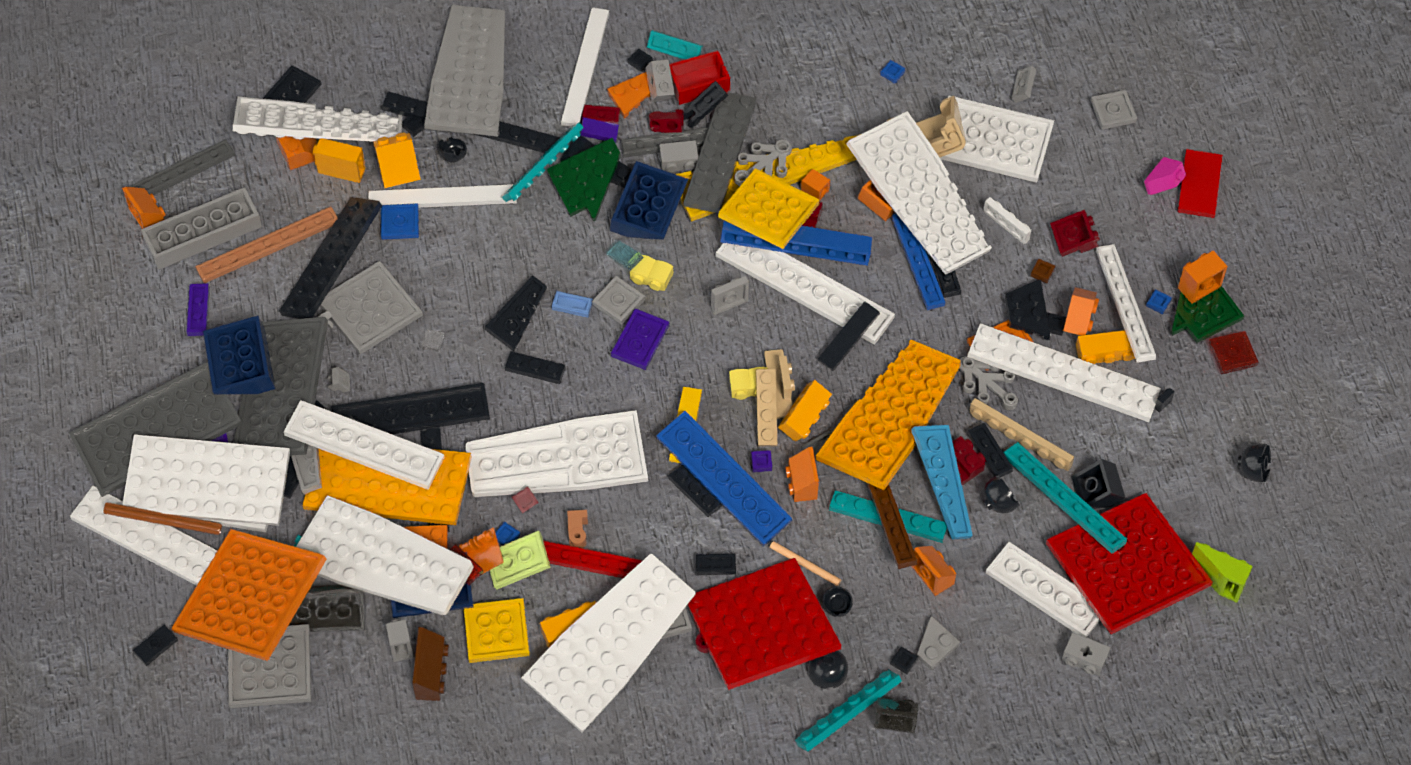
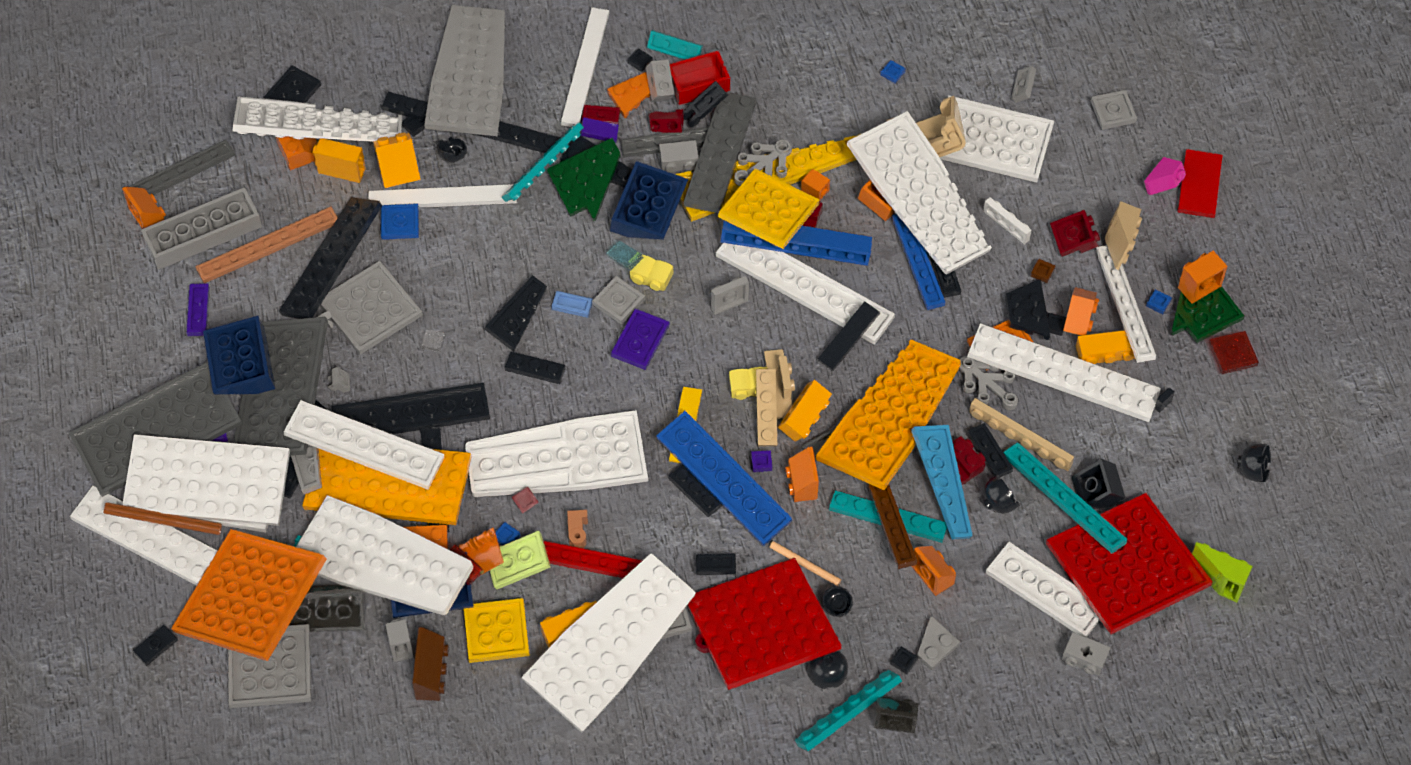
none -> tan slope [1105,201,1142,270]

